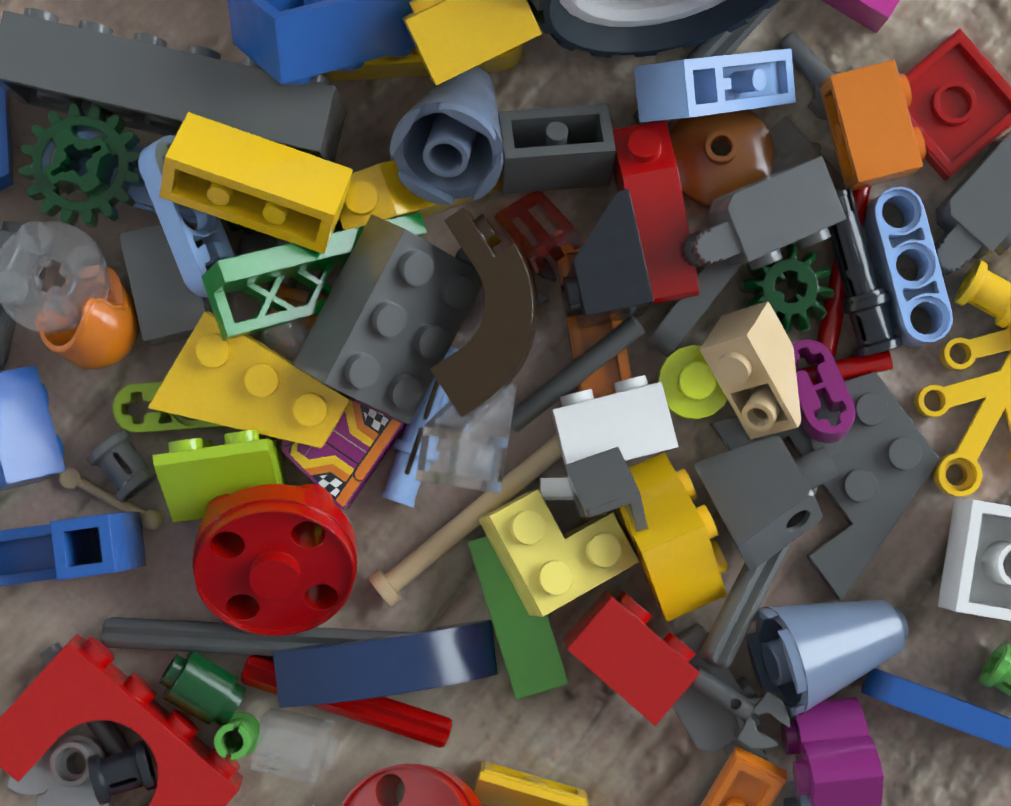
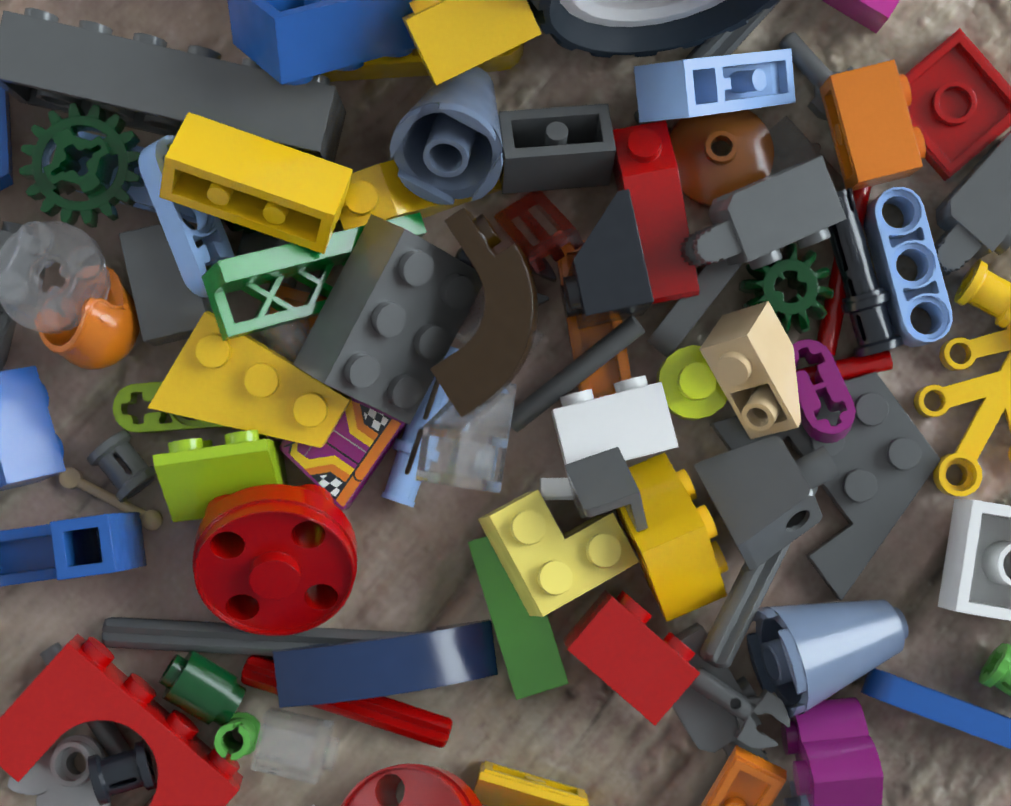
tan bar [368,434,562,607] -> none

